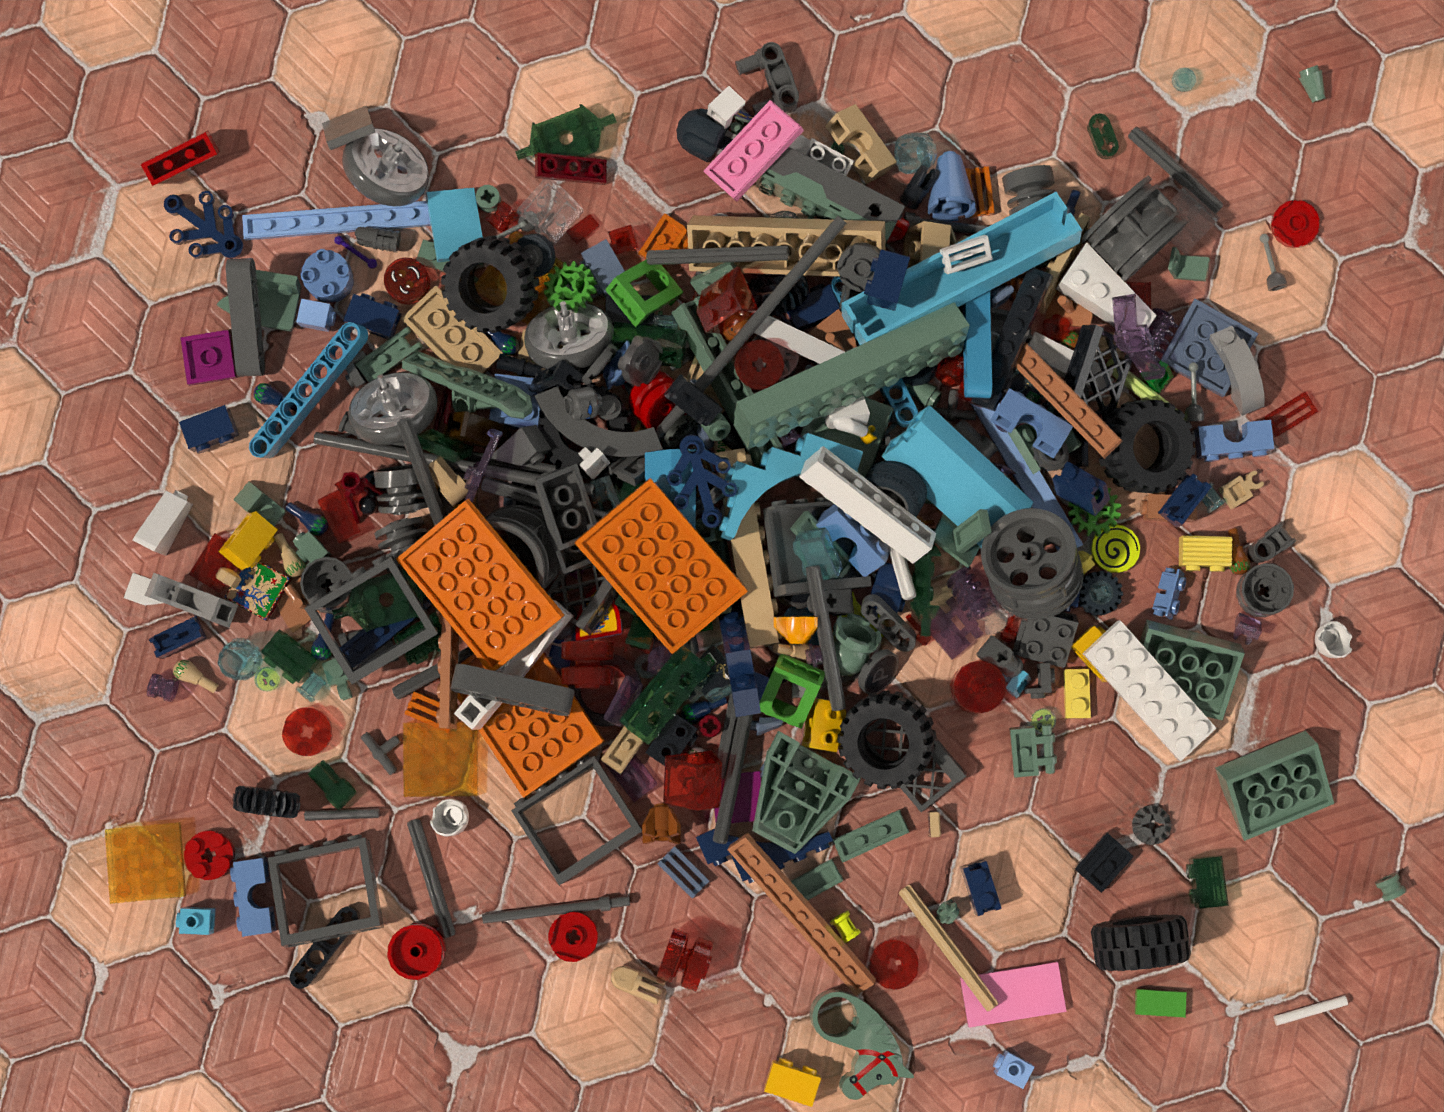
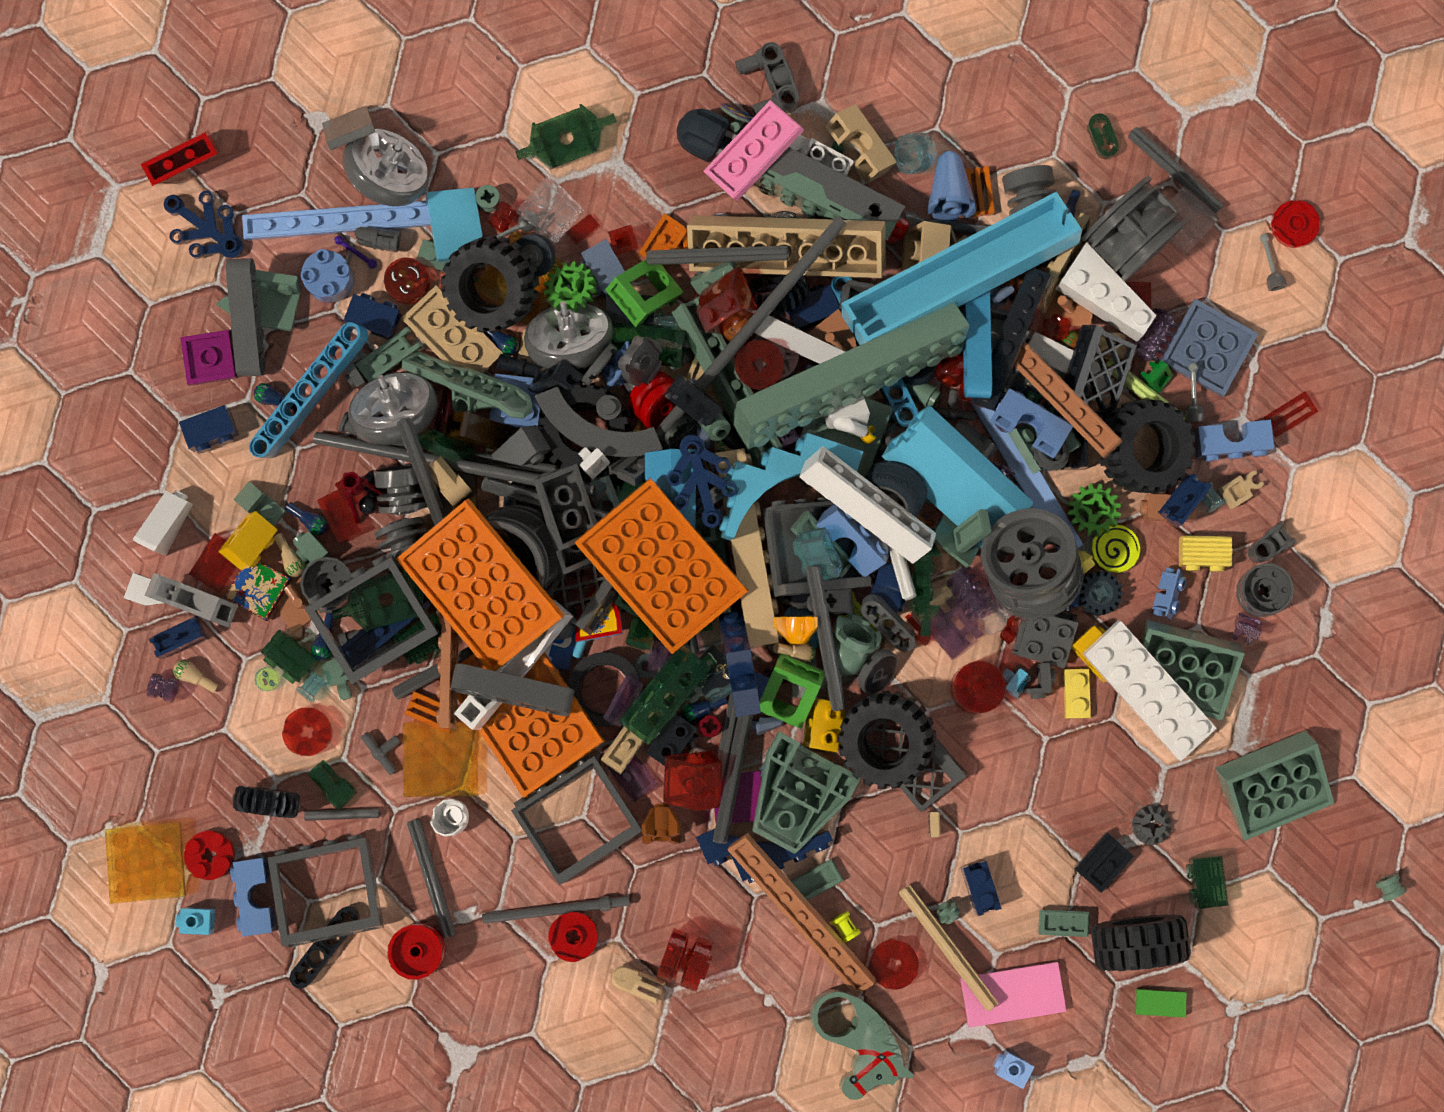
tan tile [216,567,241,589] -> none
clear light blue hair [217,638,263,680] -> none
light blue brick [296,299,336,332] -> none
clear purple plate [463,428,503,503] -> none
dark red tile [535,153,607,185] -> none
clear red wheel [561,641,614,689] -> none
dark grey head [564,387,602,420] -> none
sand blue tile [657,846,709,899] -> none
white panel [707,86,745,129] -> none
yellow brick [764,1058,821,1107] -> none
plate [804,643,823,668] -> none
sand green tile [833,810,909,863] -> none
dark grey tile [837,243,880,292] -> none
dark blue brick [864,250,910,311] -> none
black hinge [899,165,940,209] -> none
white tile [940,235,993,274] -> none
dark grey piece [976,635,1023,677] -> none
sand green plate [1009,724,1057,778] -> none
clear light blue tile [1030,709,1056,733] -> none
dark blue brick [1052,461,1110,516] -> none
clear purple plate [1112,293,1166,380] -> none
sand green bracket [1168,247,1210,282] -> none
clear light blue plate [1172,68,1196,92] -> none
light grey arch [1210,326,1265,416] -> none
dark orange piece [1228,528,1250,575] -> none
white bar [1273,995,1348,1026] -> none
sand green cone [1298,65,1326,103] -> none
white hair [1315,621,1352,658] -> none
none -> sand green plate [1038,909,1089,937]

